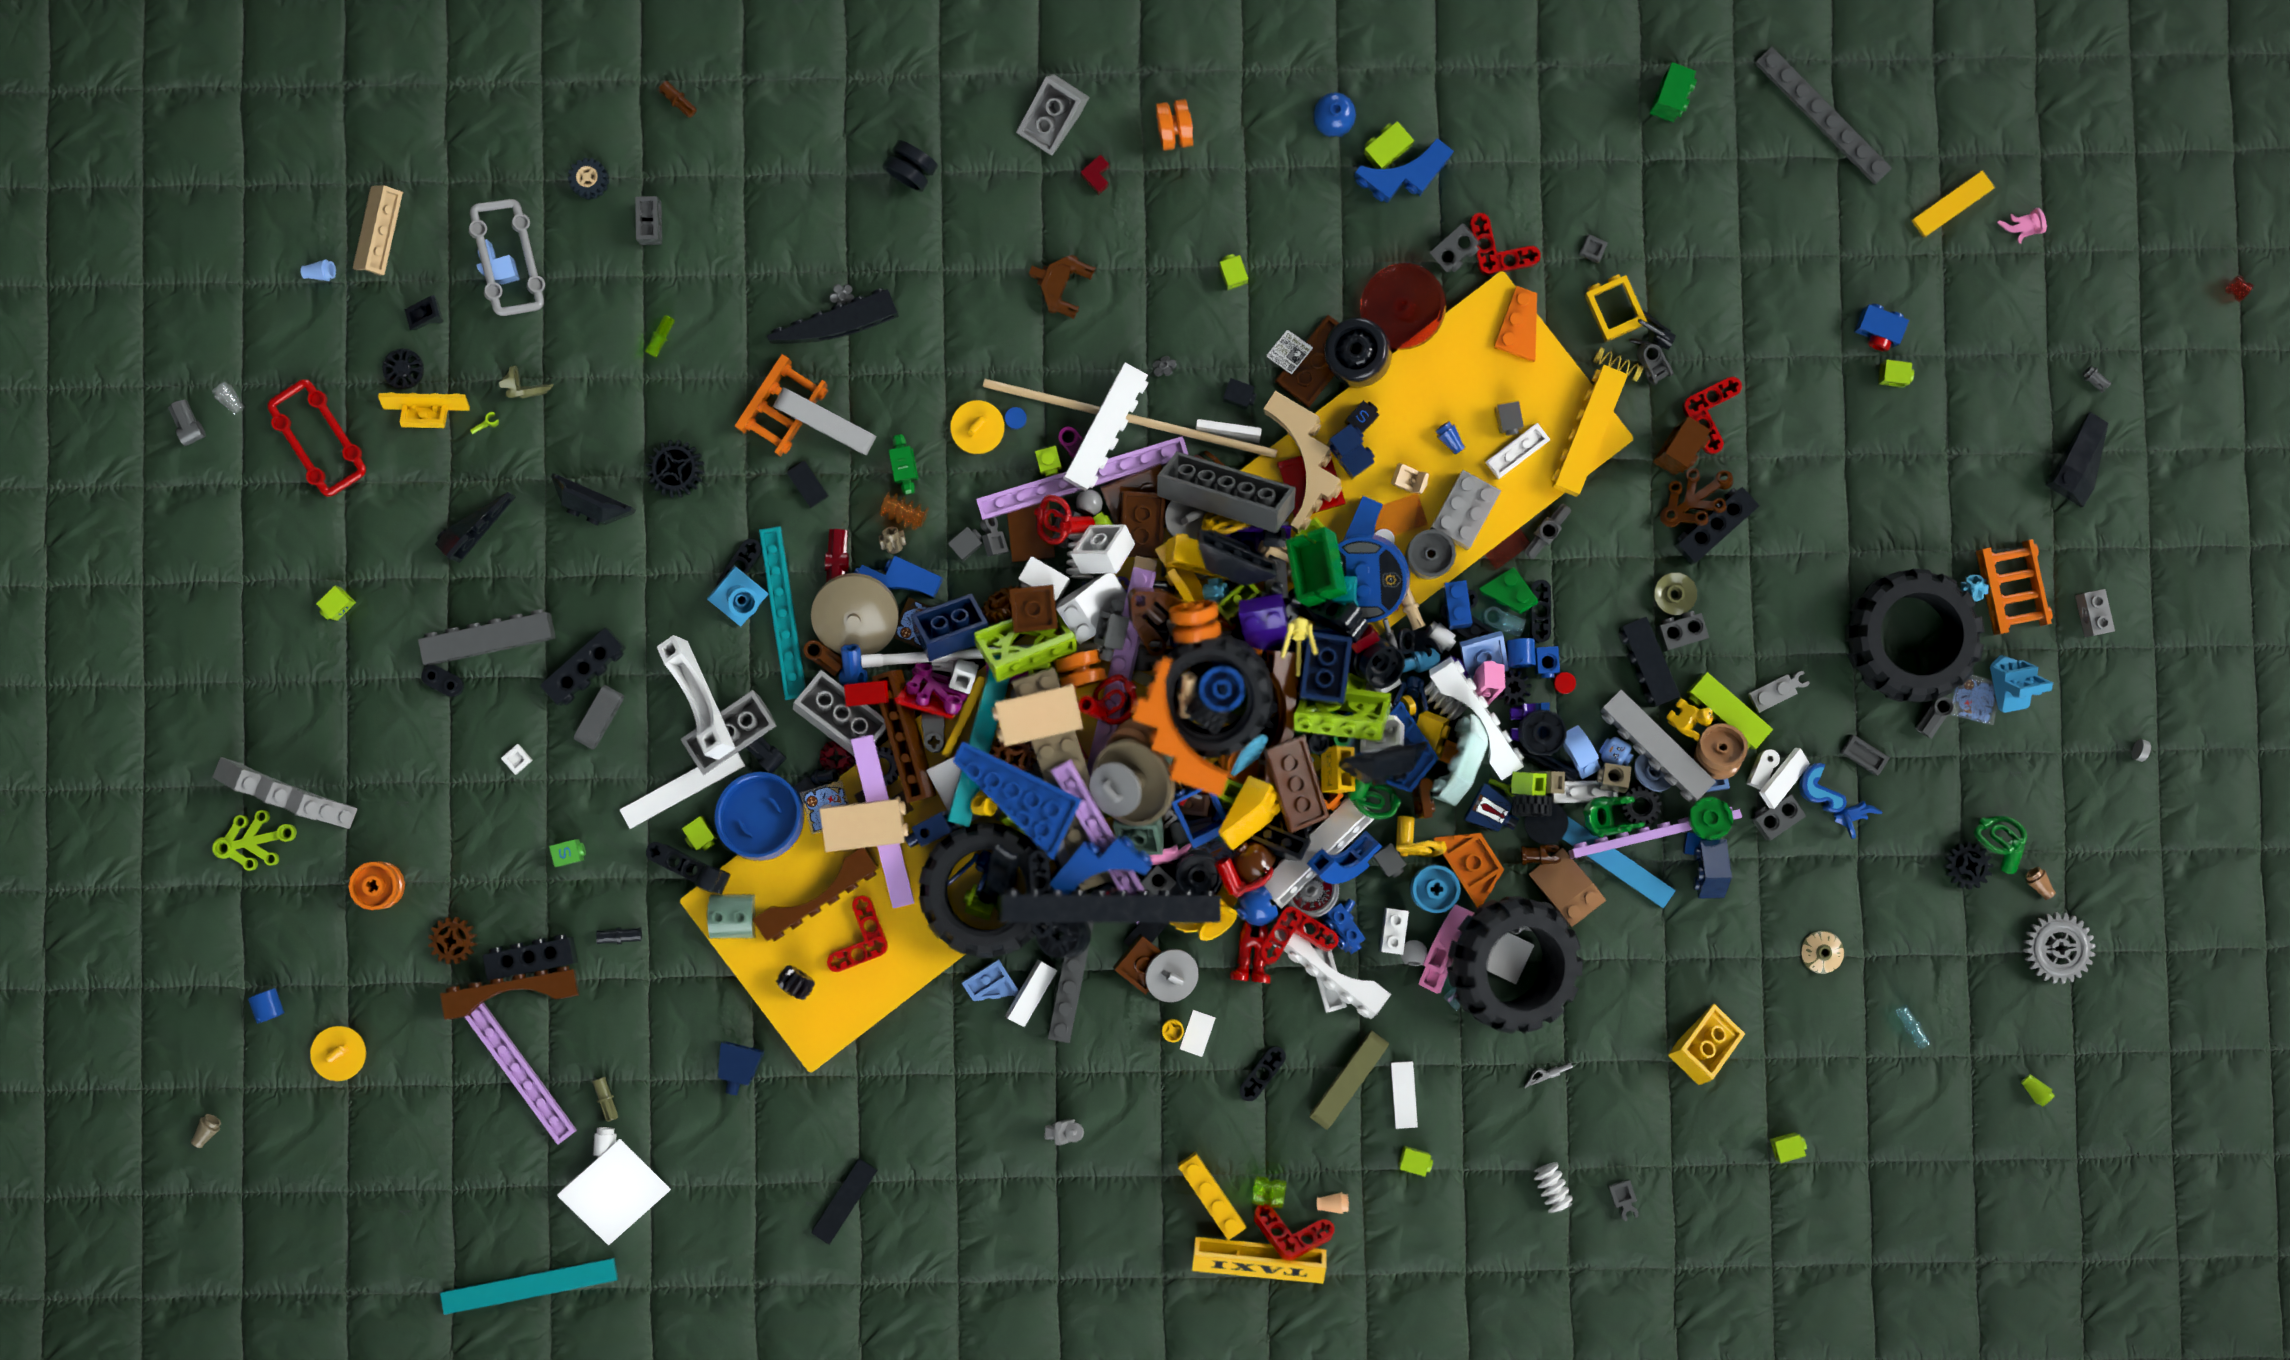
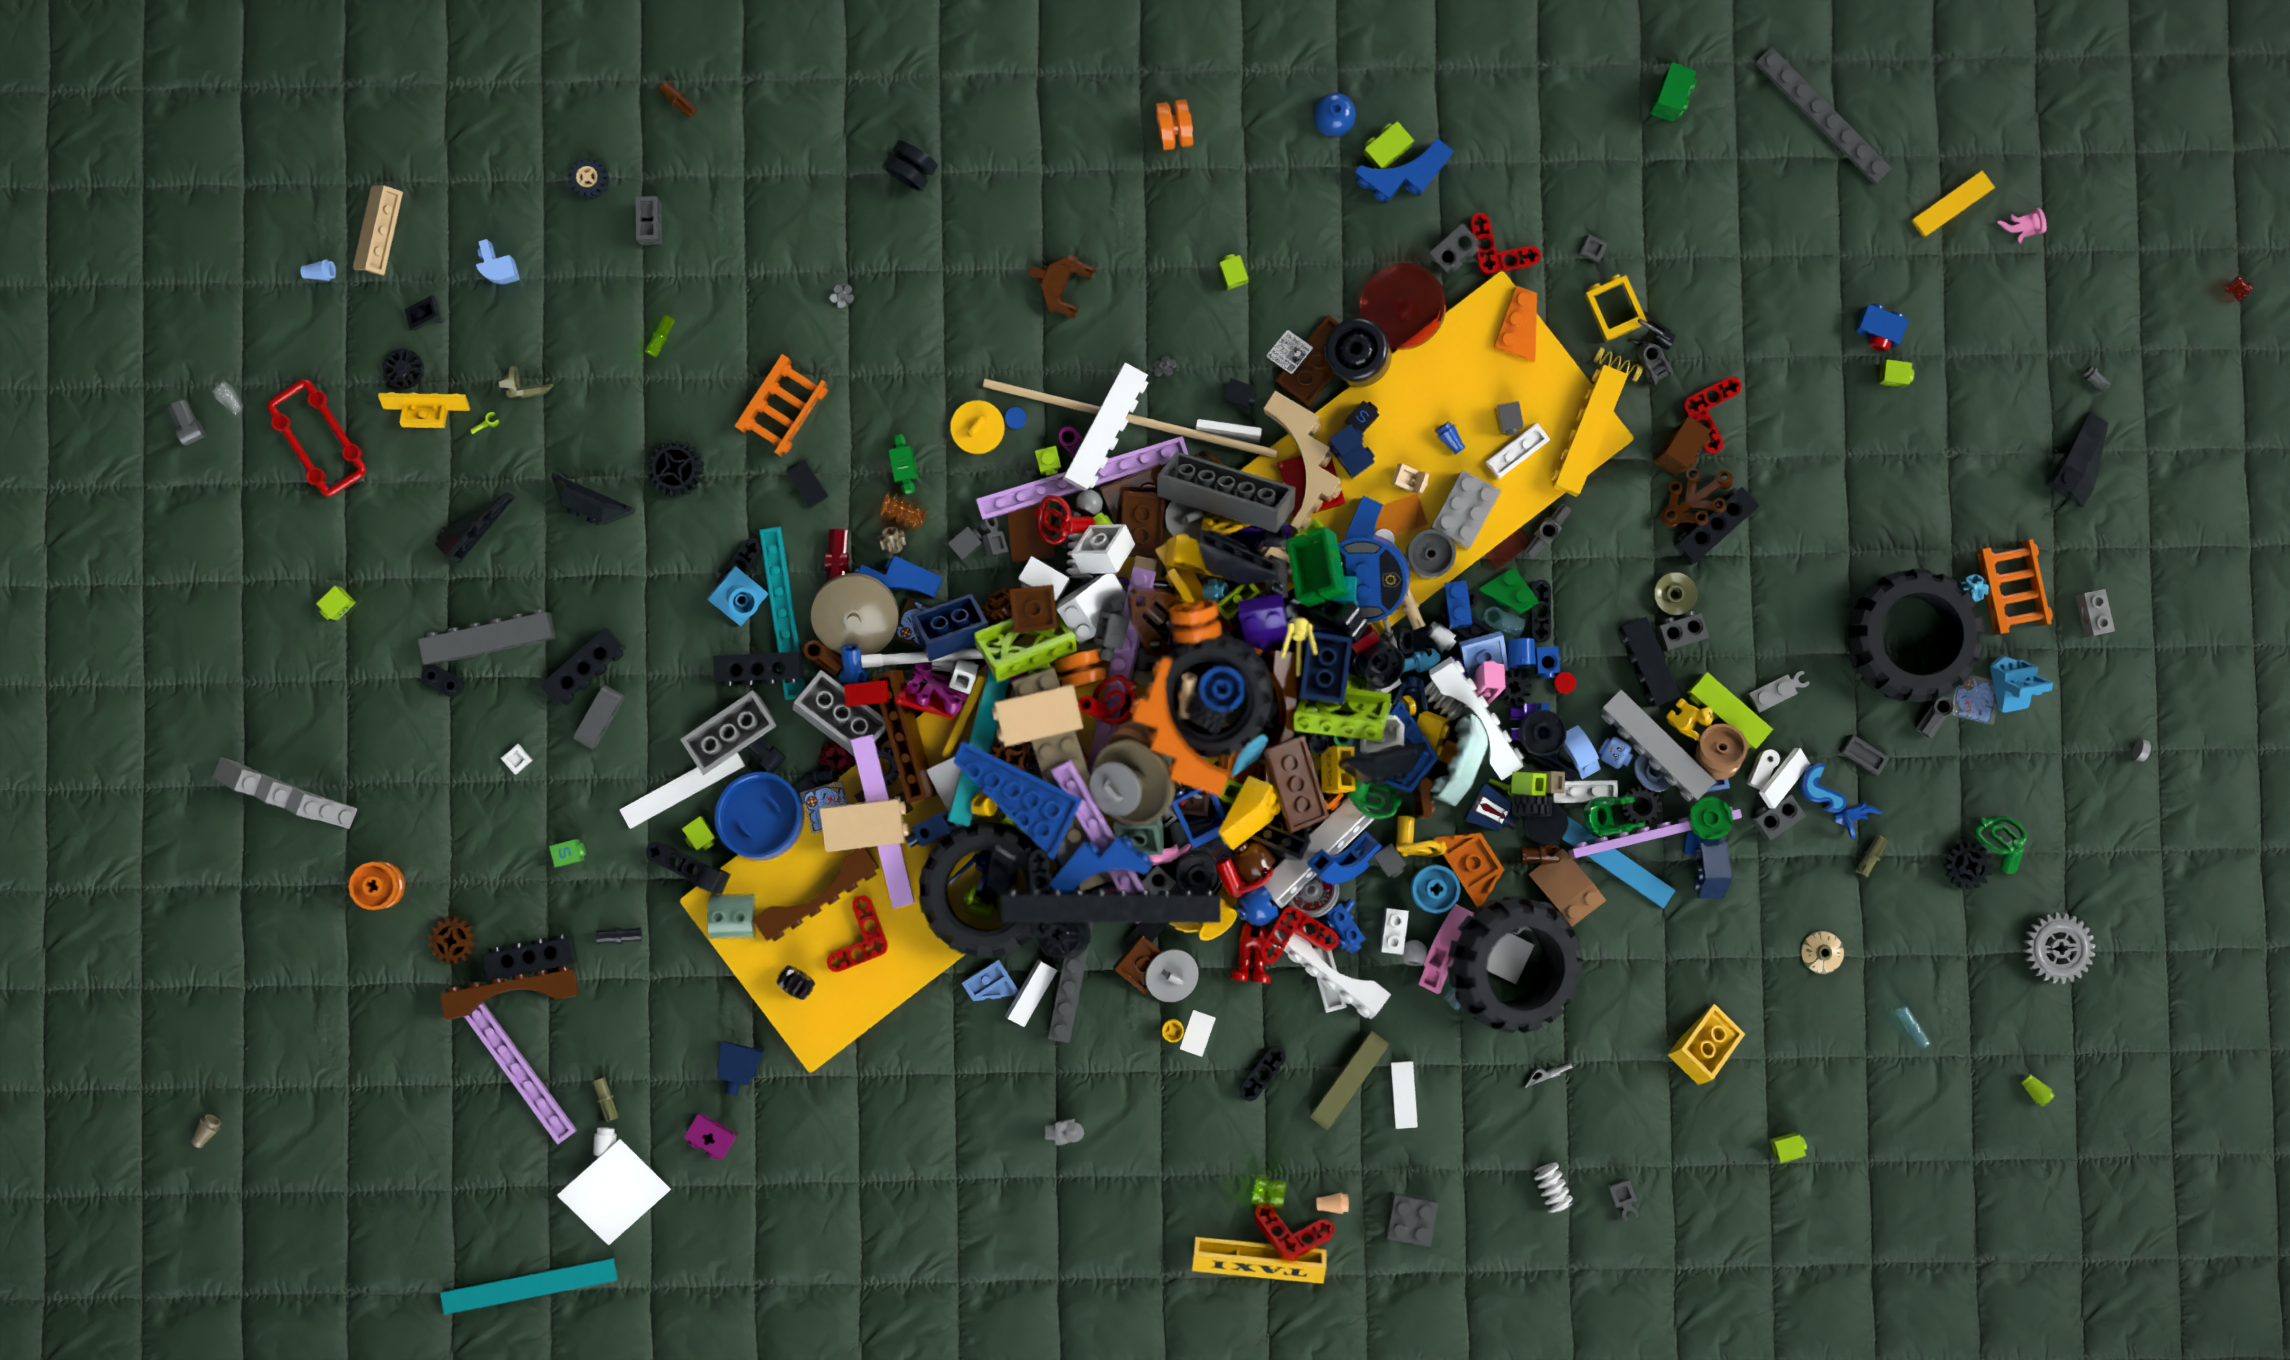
lime plant [212,810,297,871] -> none
blue piece [248,989,285,1024] -> none
yellow shield [310,1026,366,1081] -> none
light grey bar [469,199,545,316] -> none
white arch [657,635,735,760] -> none
black slope [767,288,899,344] -> none
light grey beam [773,387,876,456] -> none
black tile [811,1158,878,1245] -> none
dark grey piece [922,712,945,753] -> none
light grey slope [1016,74,1090,155] -> none
dark red piece [1081,154,1110,195] -> none
yellow brick [1178,1152,1246,1240] -> none
lime brick [1398,1146,1433,1177] -> none
dark tan brick [1597,763,1631,793] -> none
medium nougat cone [2025,867,2056,900] -> none
none -> magenta brick [684,1112,738,1160]
none -> black brick [713,652,805,686]
none -> dark grey brick [1385,1192,1438,1247]
none -> olive axle [1855,835,1888,878]

